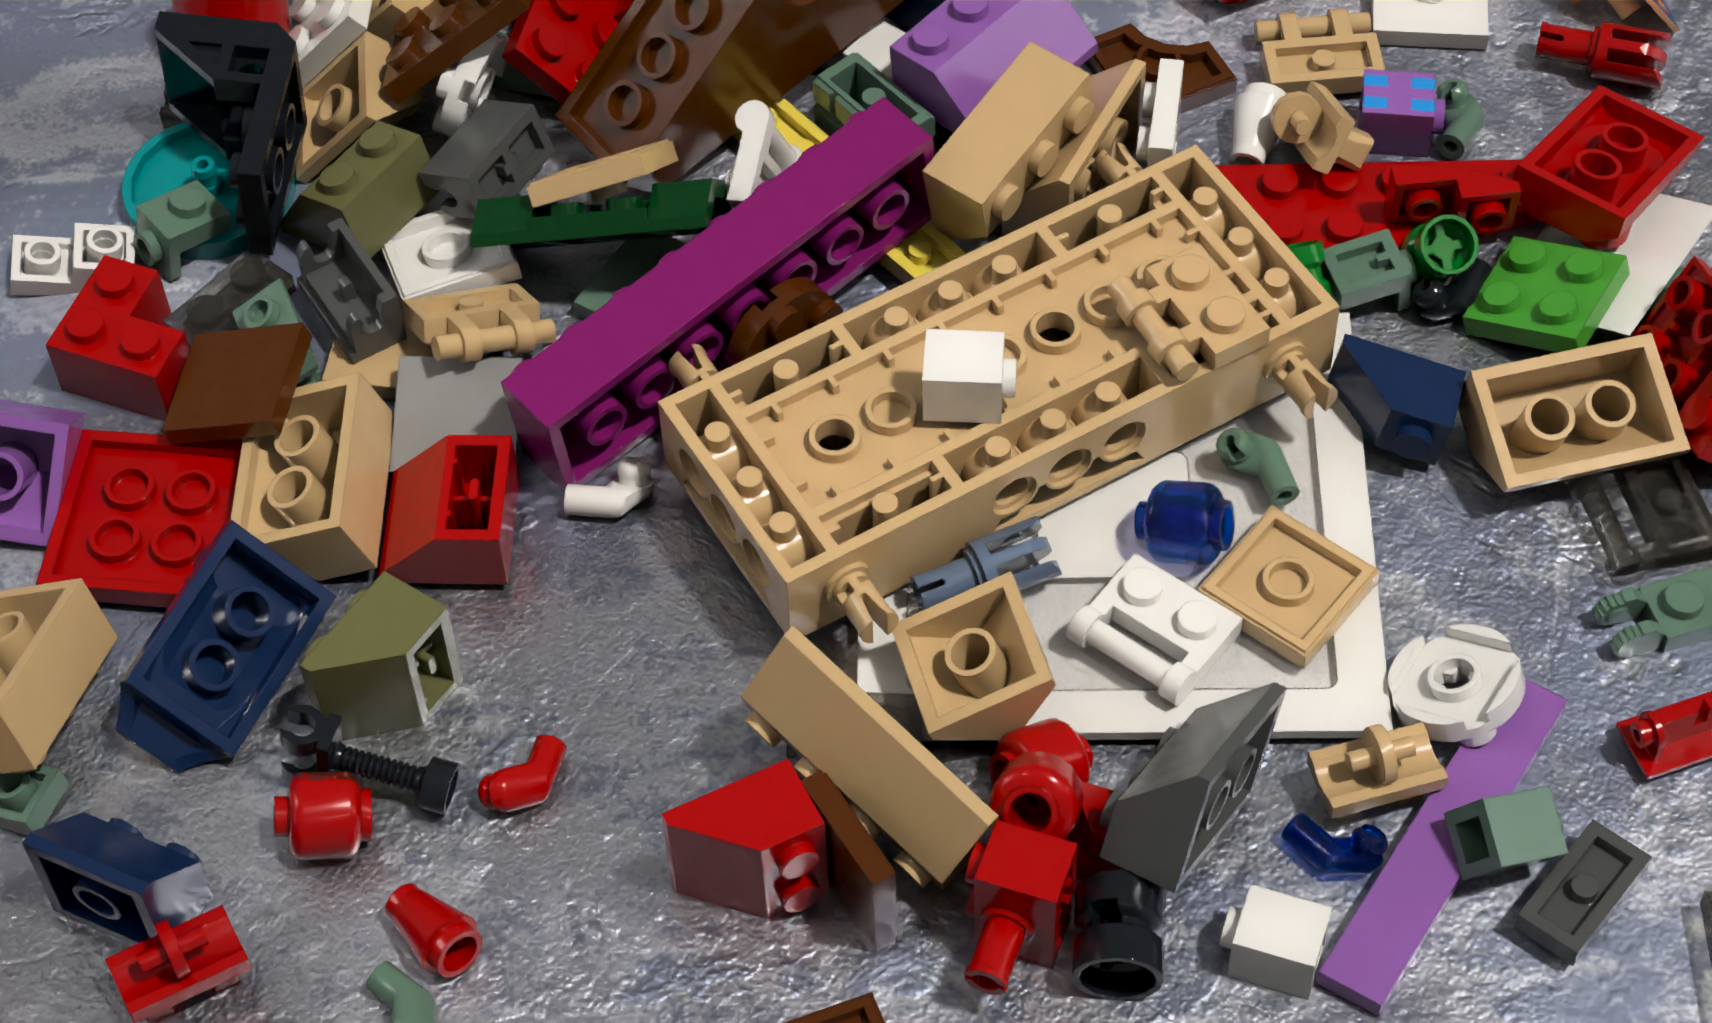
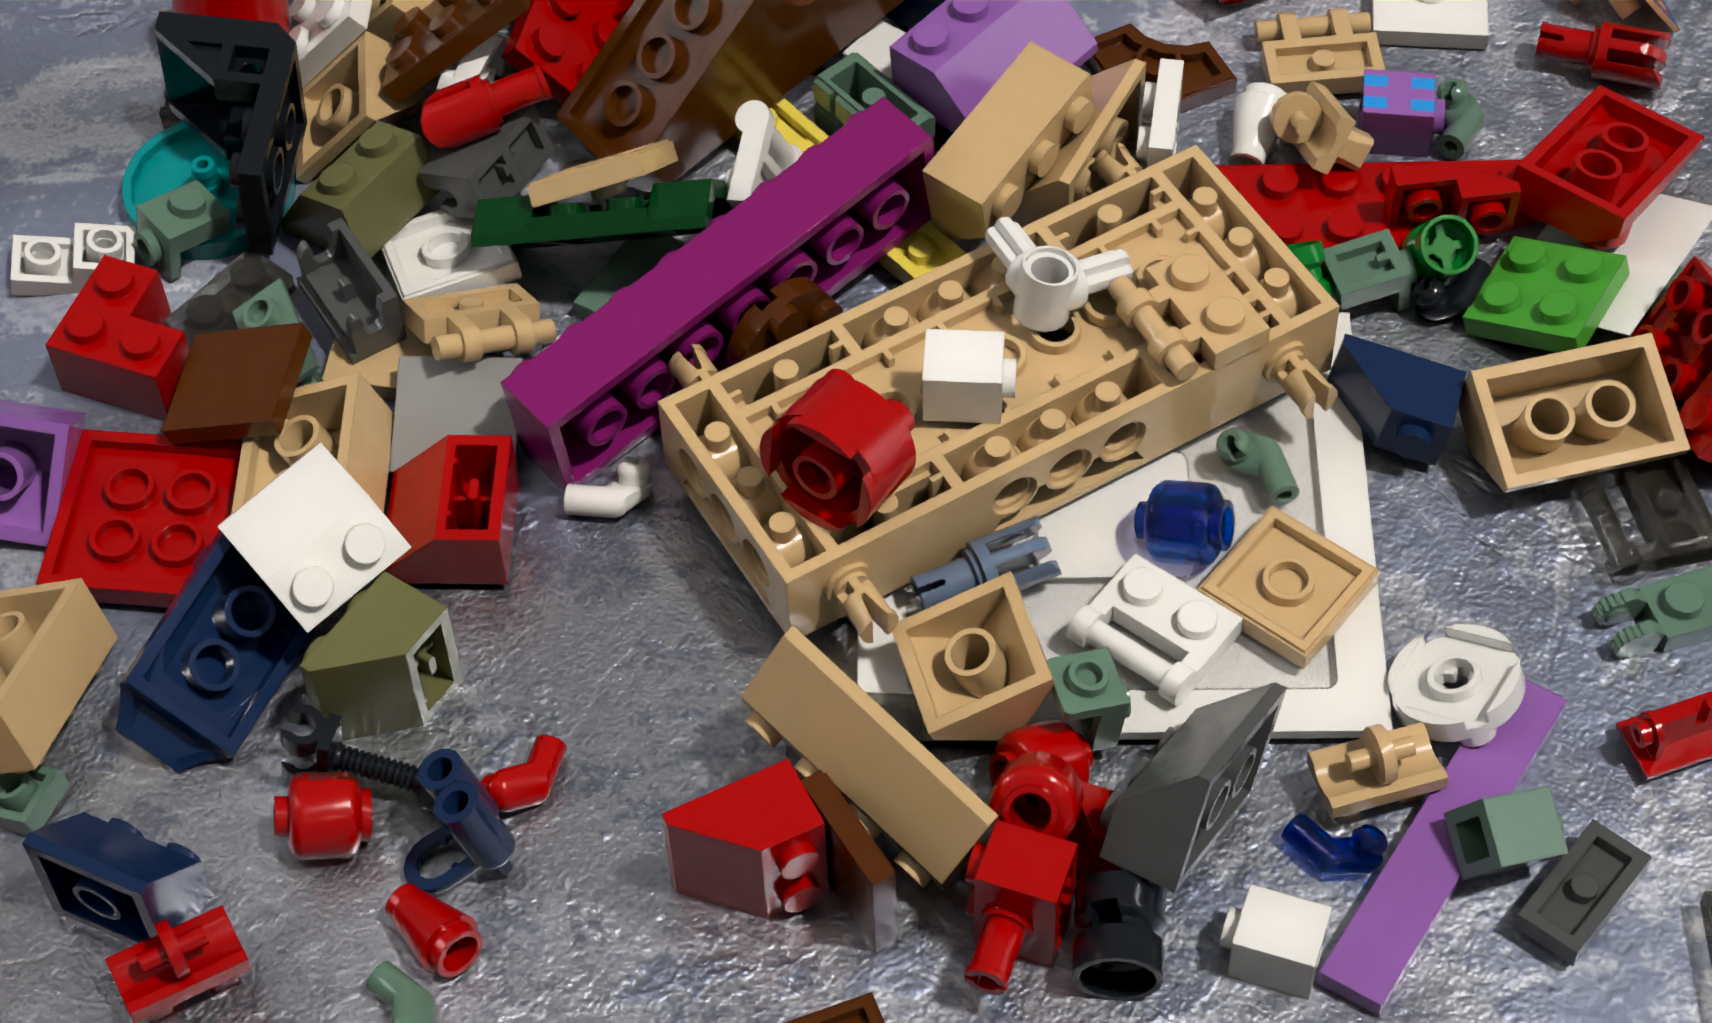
none -> white slope [217,442,411,633]
none -> dark blue piece [403,749,516,894]
none -> red arm [421,63,553,148]
none -> red brick [760,369,916,531]
none -> white axle [985,217,1133,332]
none -> sand green bracket [1047,647,1131,751]

